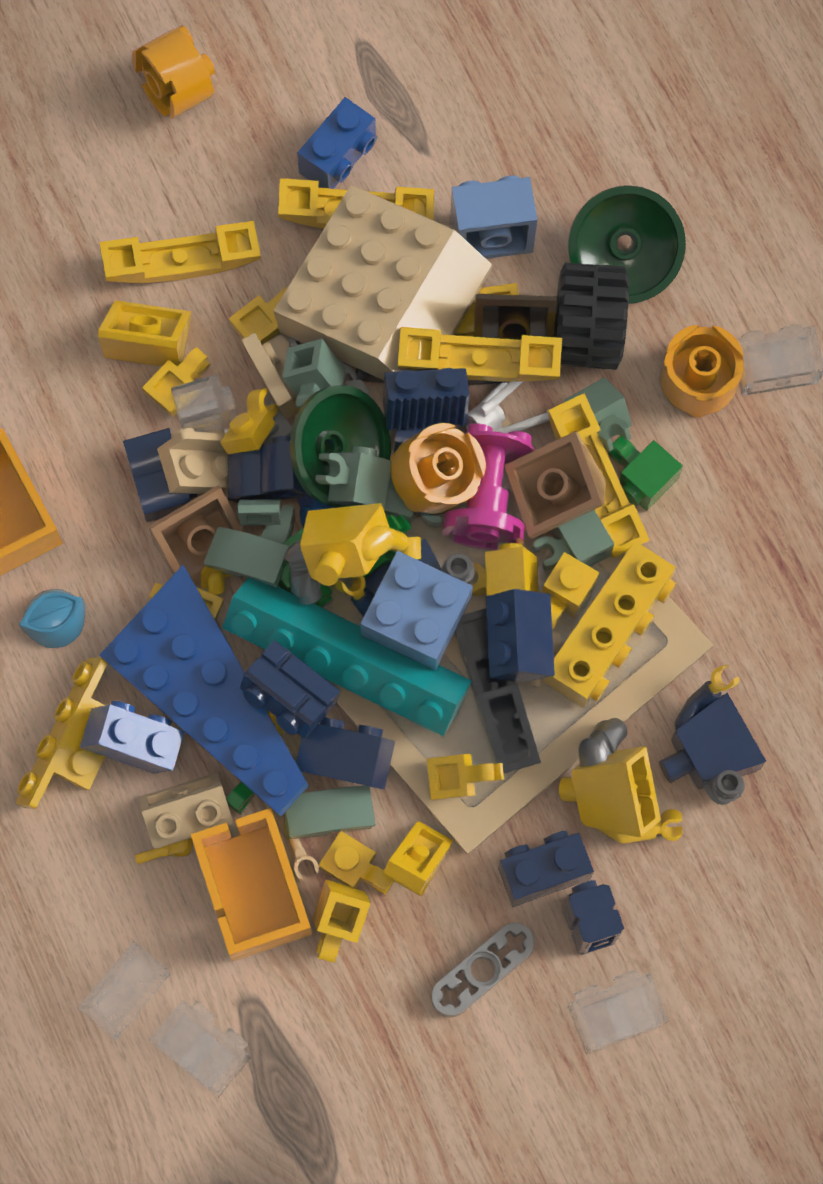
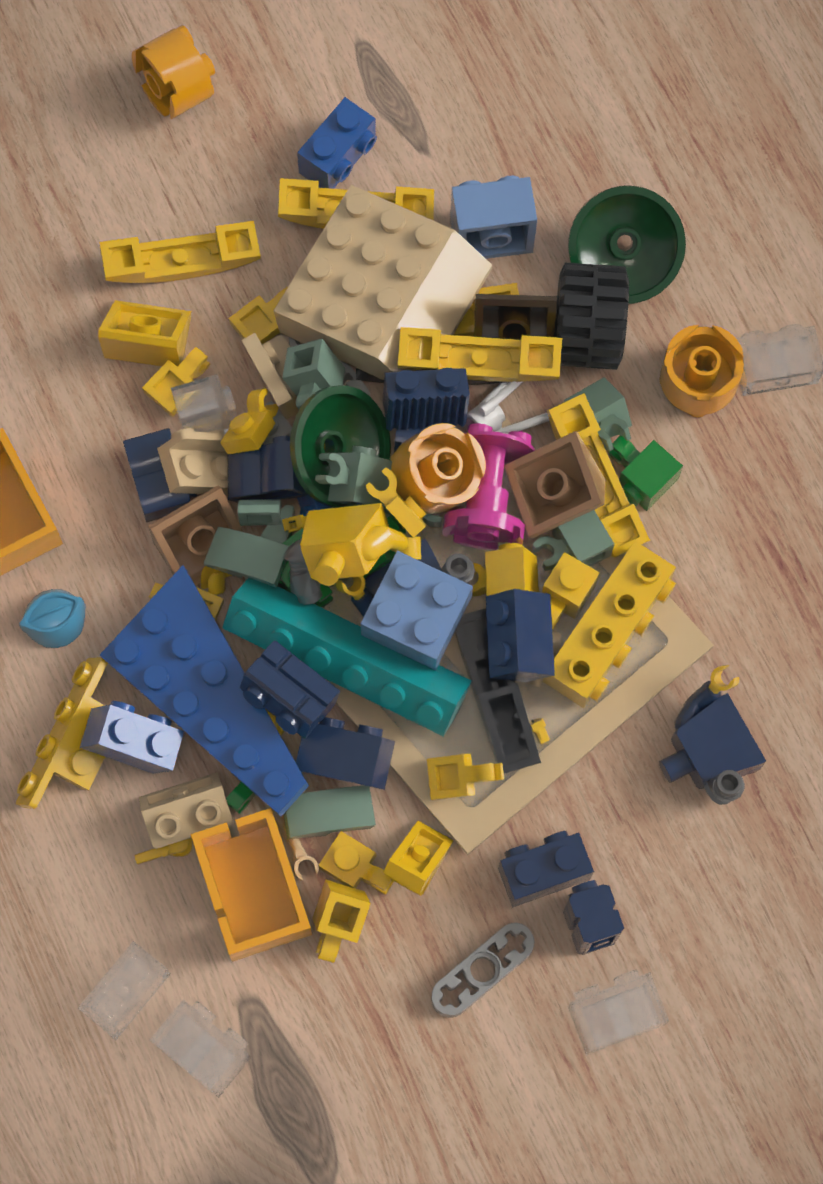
yellow torso [559,718,683,844] -> none
none -> yellow piece [282,514,307,532]
none -> yellow plate [366,467,426,538]
none -> yellow piece [529,718,550,744]

